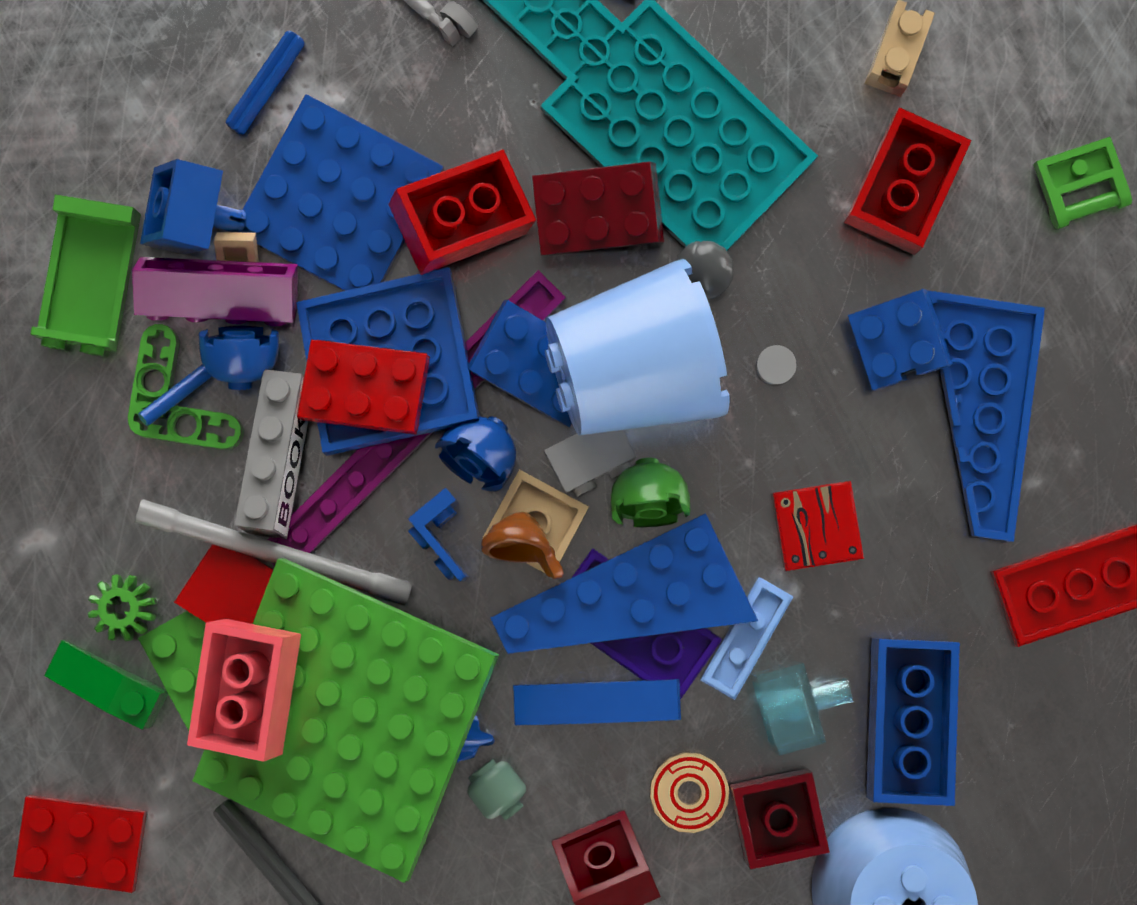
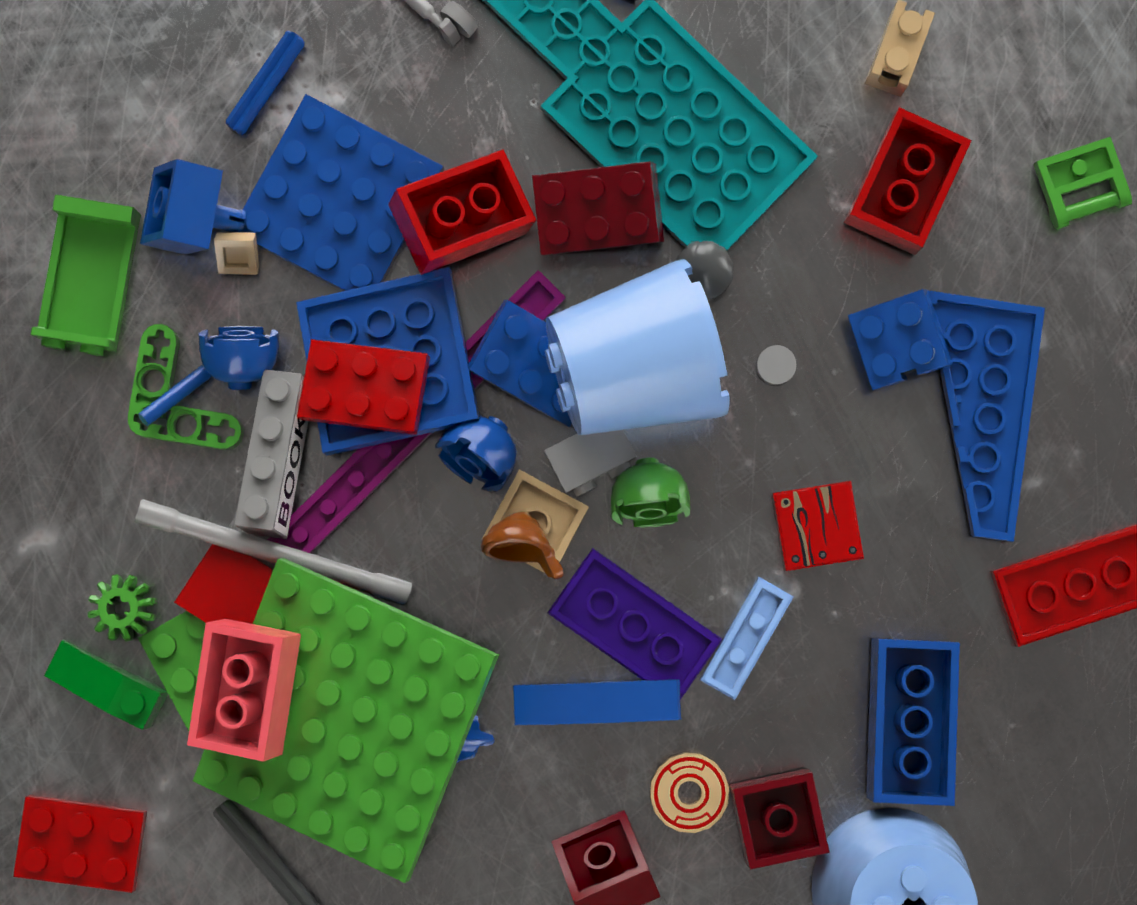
magenta brick [132,257,298,326] -> none
blue bracket [408,488,469,582] -> none
sand green head [467,759,526,820] -> none
blue wing [491,513,758,654] -> none
clear light blue brick [750,661,853,756] -> none

